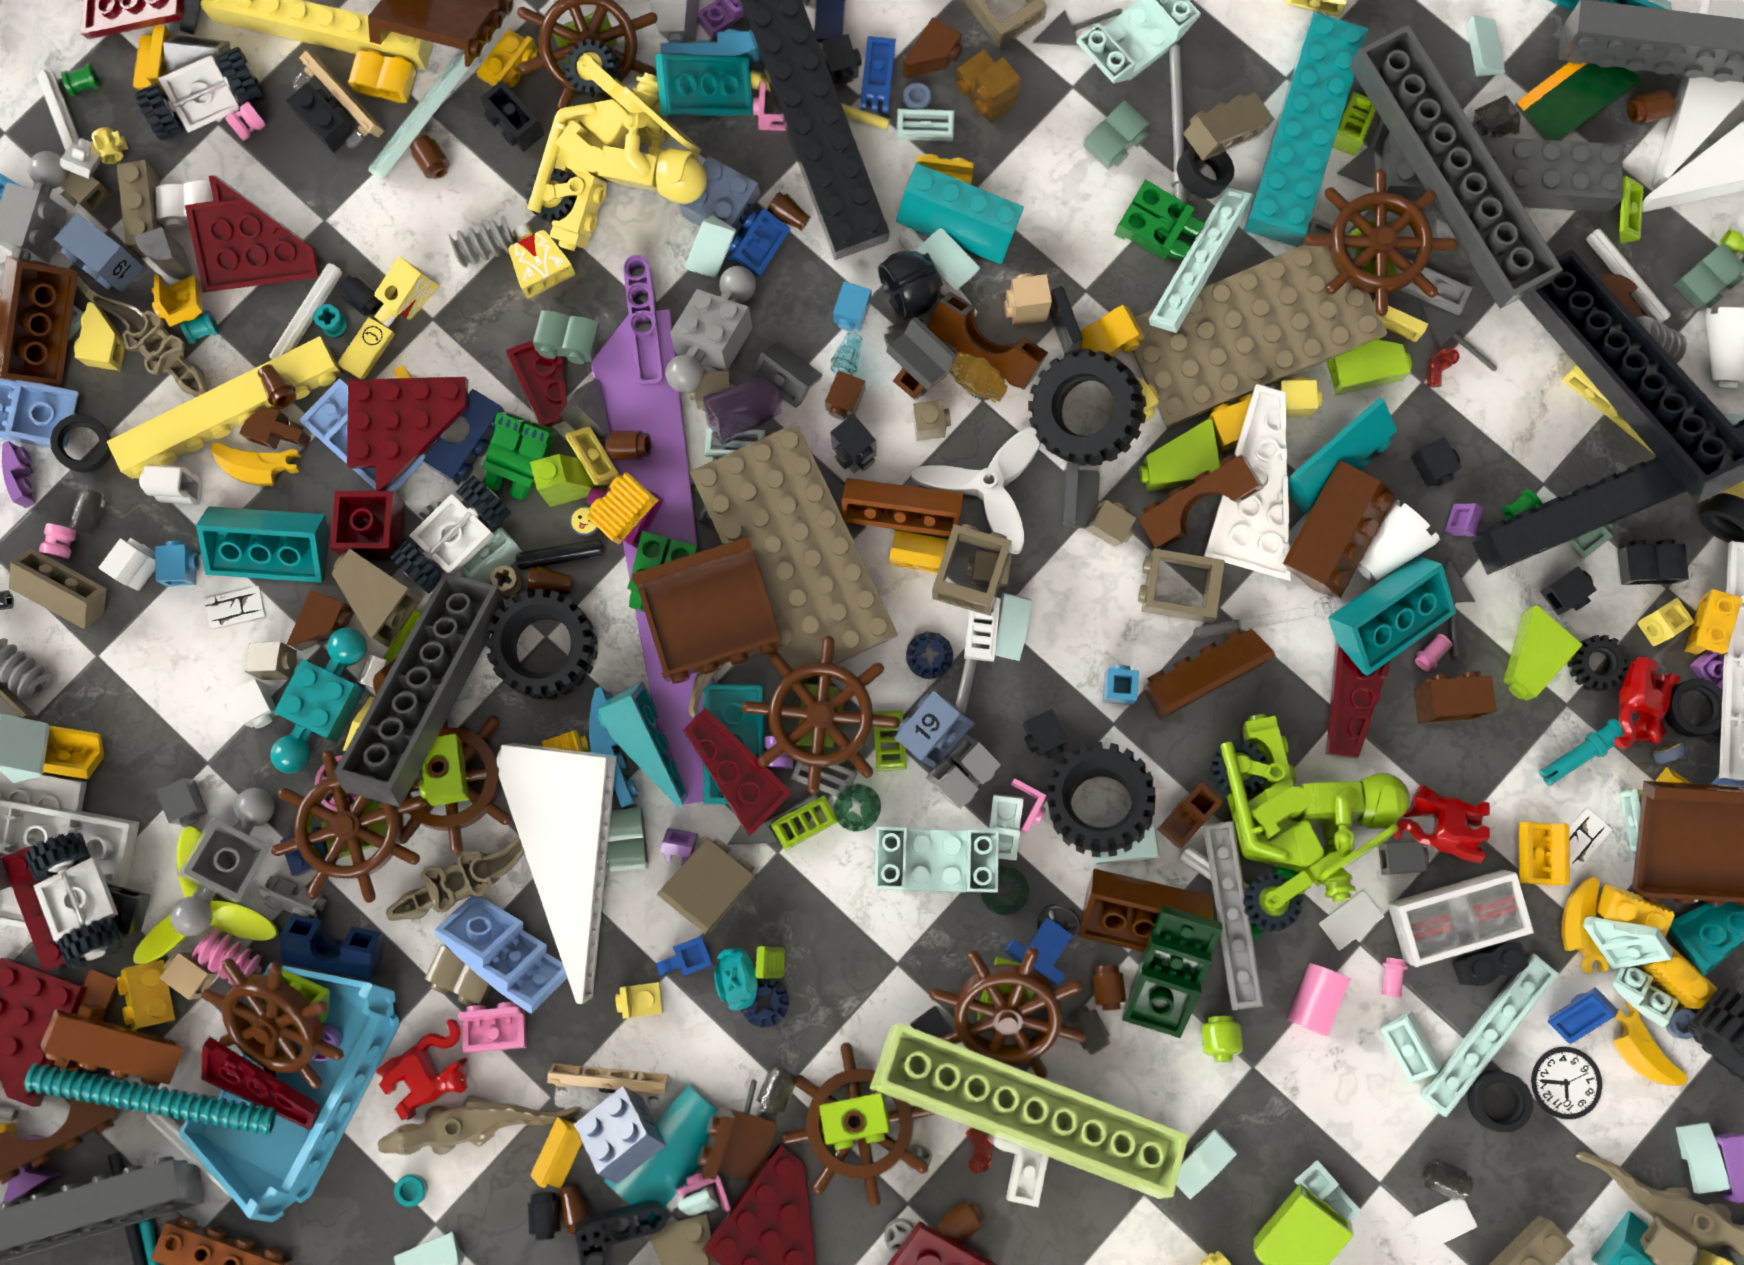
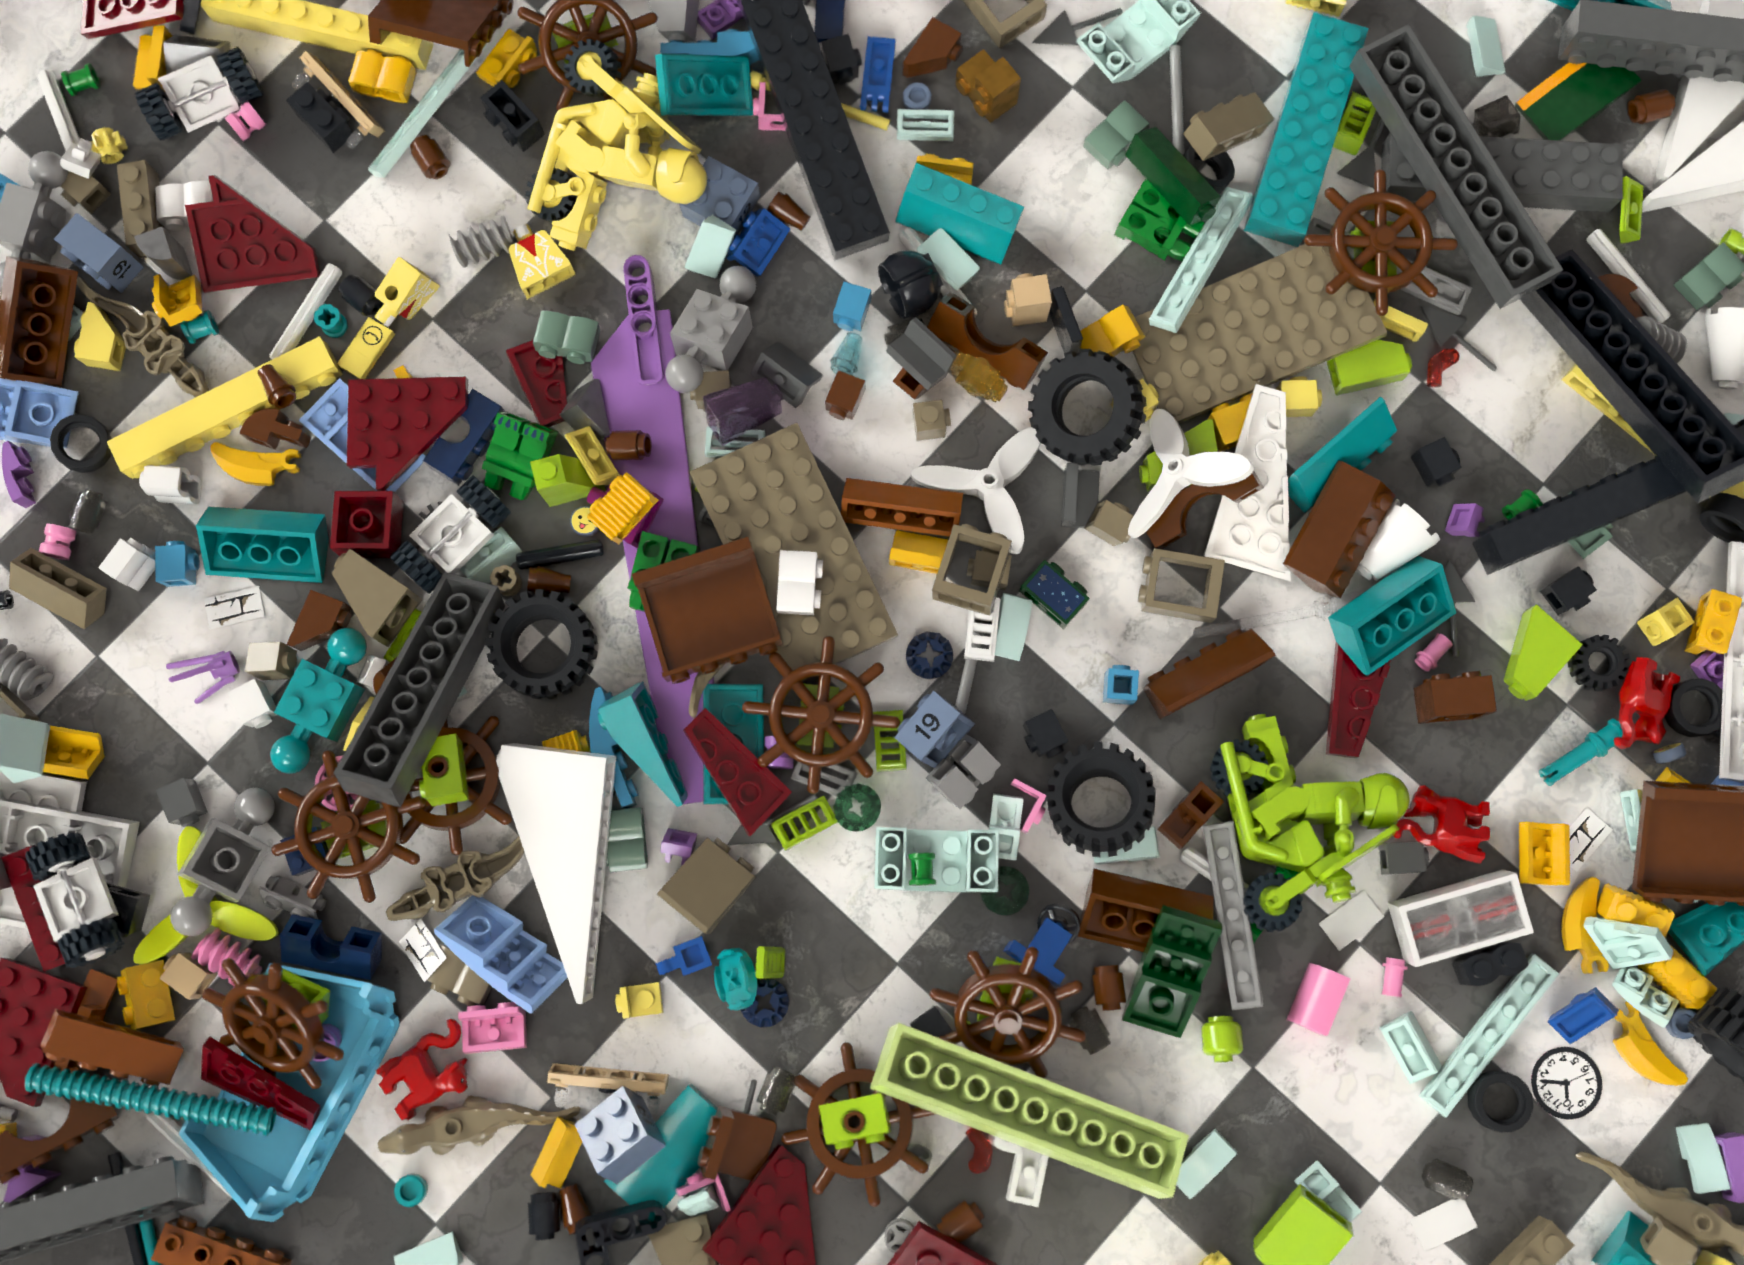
black brick [830,414,876,474] -> none
black brick [1618,539,1689,585] -> none
none -> medium lavender plant [166,651,240,704]
none -> white sticker [399,918,447,982]
none -> white brick [777,550,823,615]
none -> green bush [908,853,936,886]
none -> brick [1019,560,1090,630]
none -> dark green brick [1125,127,1221,225]
none -> white piece [1128,409,1254,539]

